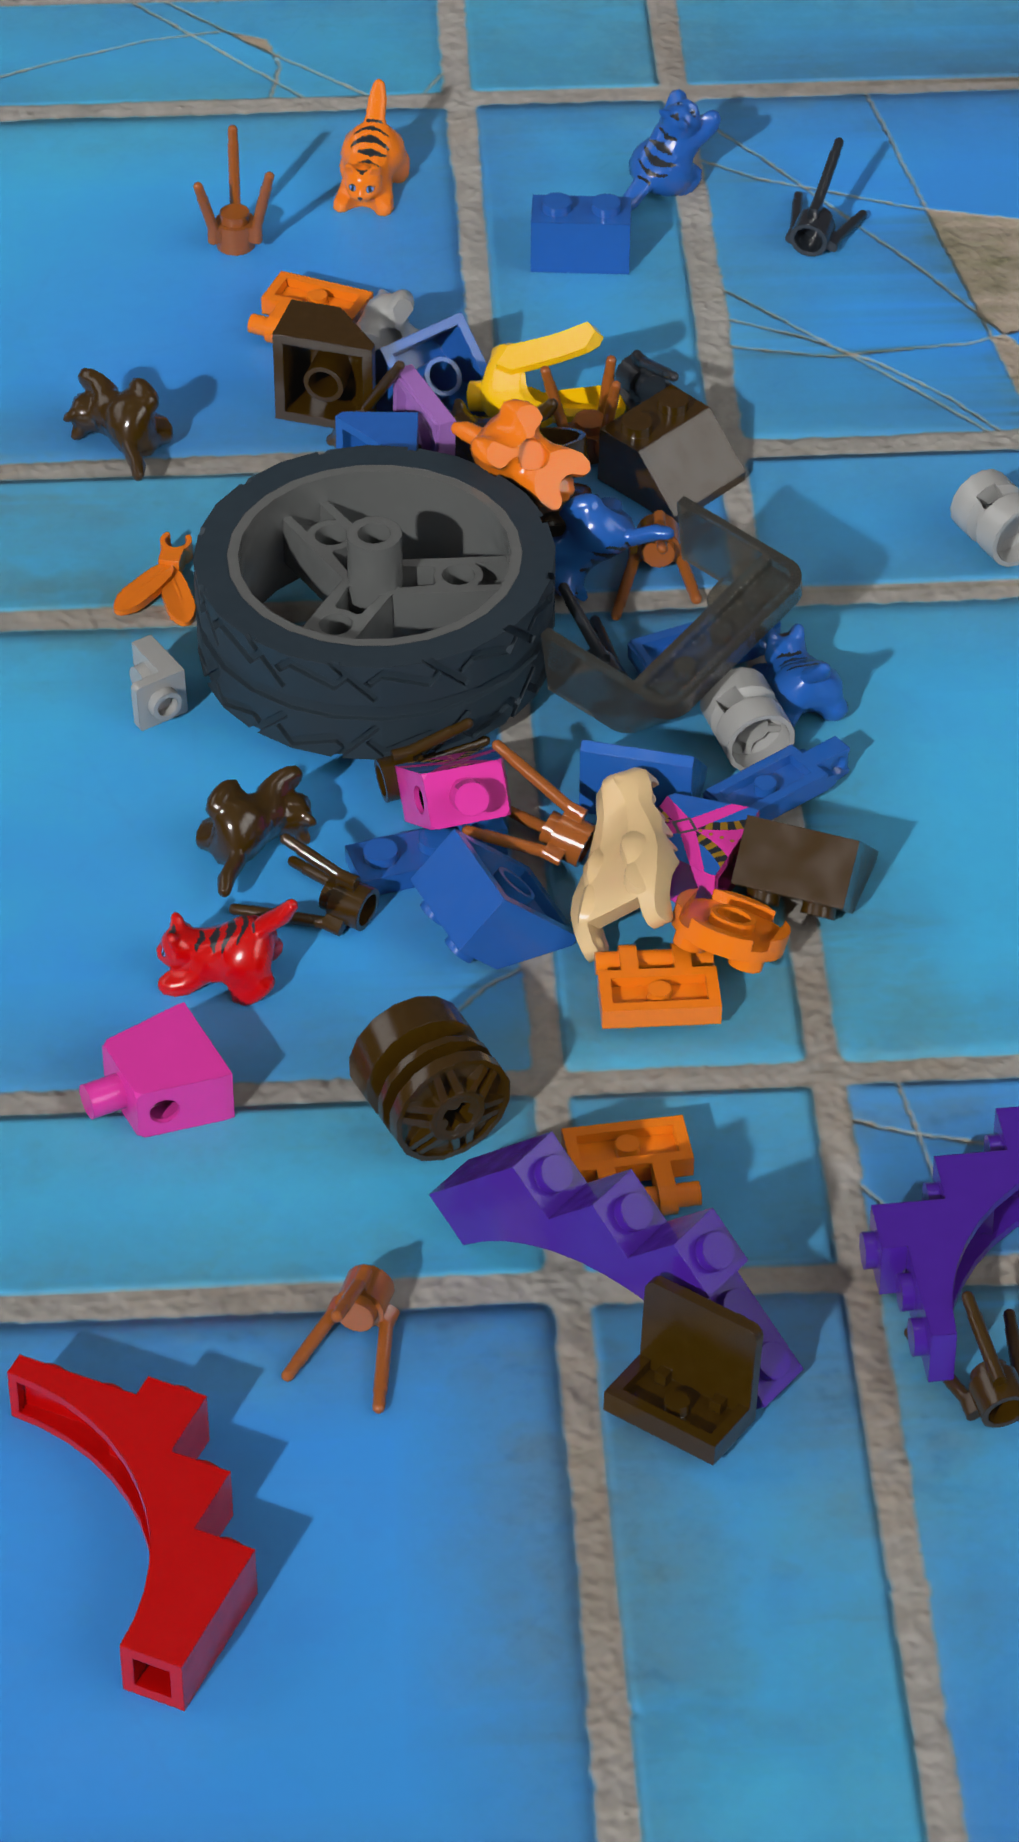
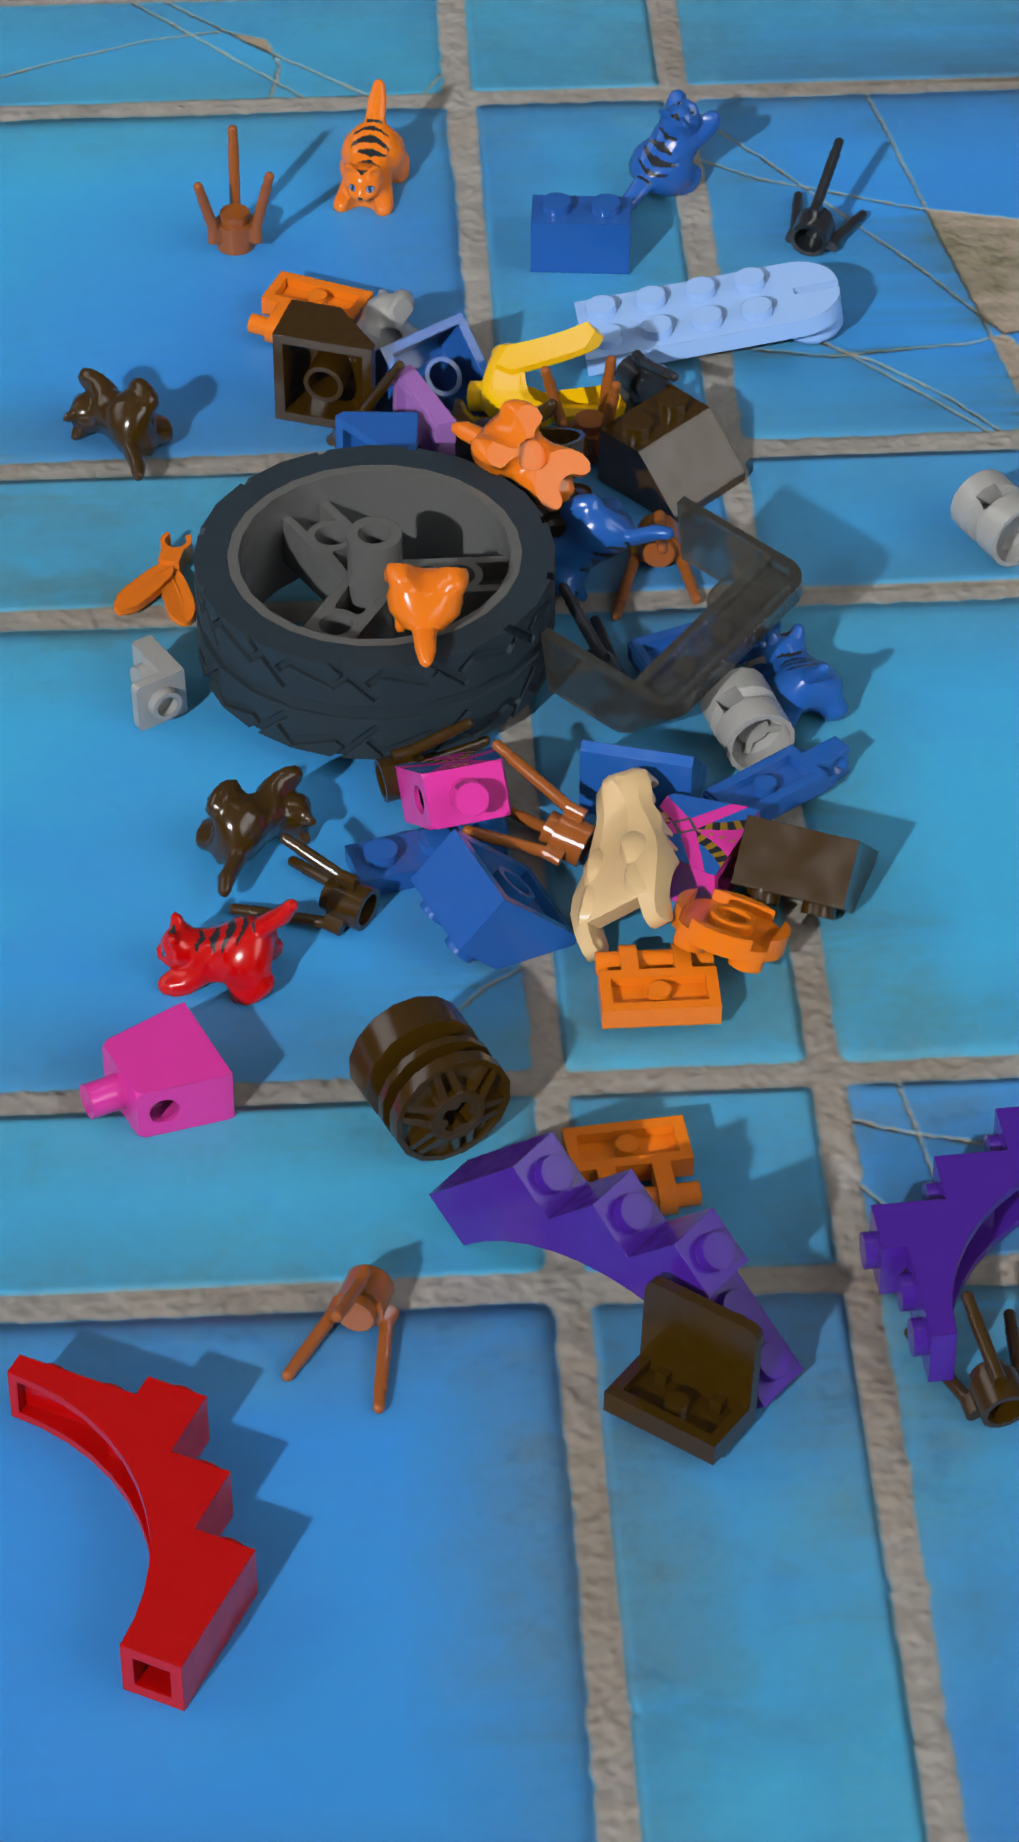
none -> orange animal [384,563,469,668]
none -> light blue plate [574,261,843,377]

